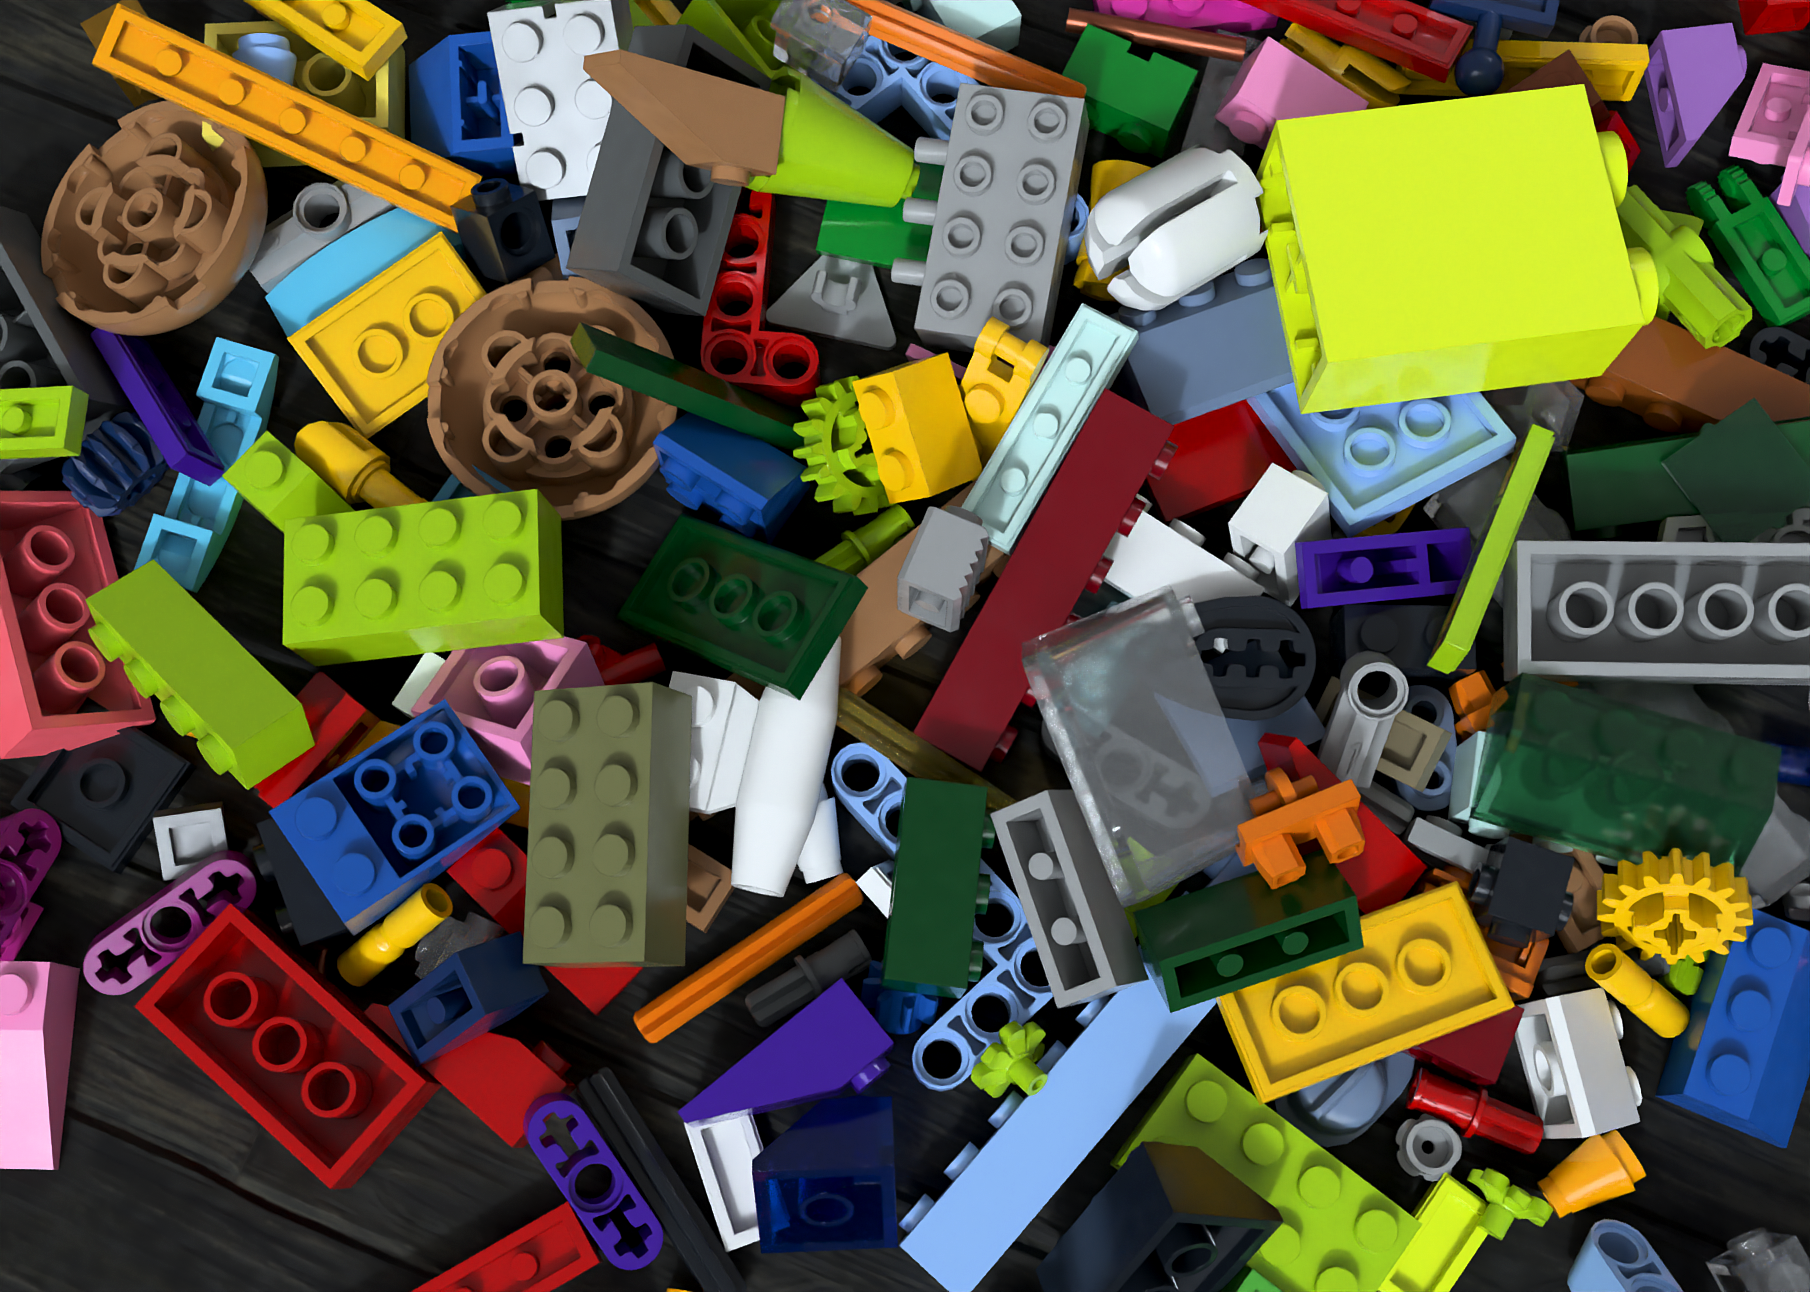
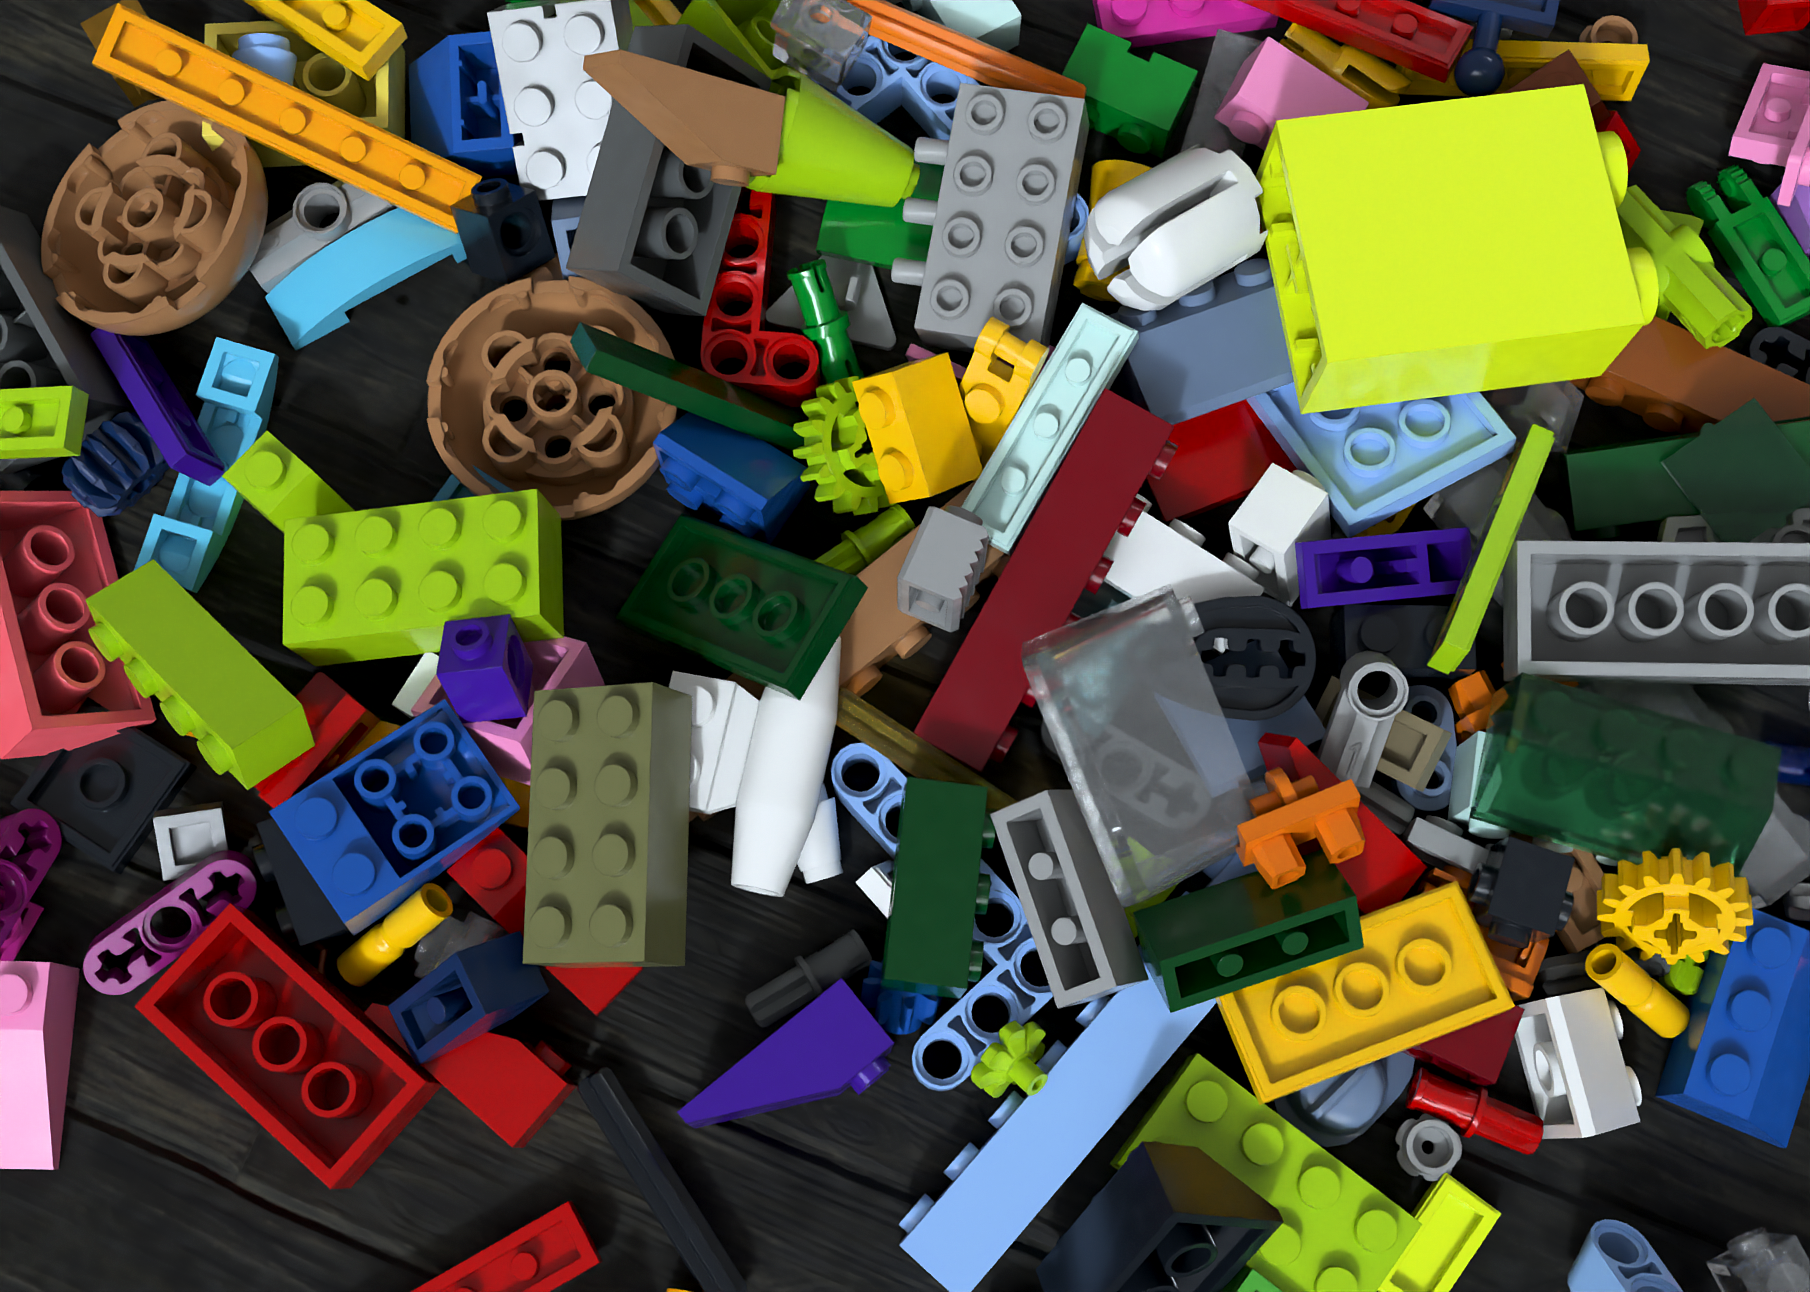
yellow tile [287,231,487,439] -> none
yellow arm [294,421,428,509] -> none
dark purple beam [523,1092,663,1270] -> none
red arm [576,635,667,686] -> none
orange axle [633,873,864,1043] -> none
white tile [684,1115,791,1252] -> none
medium nougat plate [686,843,735,933] -> none
clear blue slope [752,1095,898,1254] -> none
copper bar [1065,8,1247,63] -> none
lime plant [1467,1167,1554,1240] -> none
light orange cone [1537,1129,1646,1218] -> none
medium lavender slope [1644,23,1747,168] -> none
none -> dark purple brick [436,614,533,724]
none -> green pin [787,259,864,384]

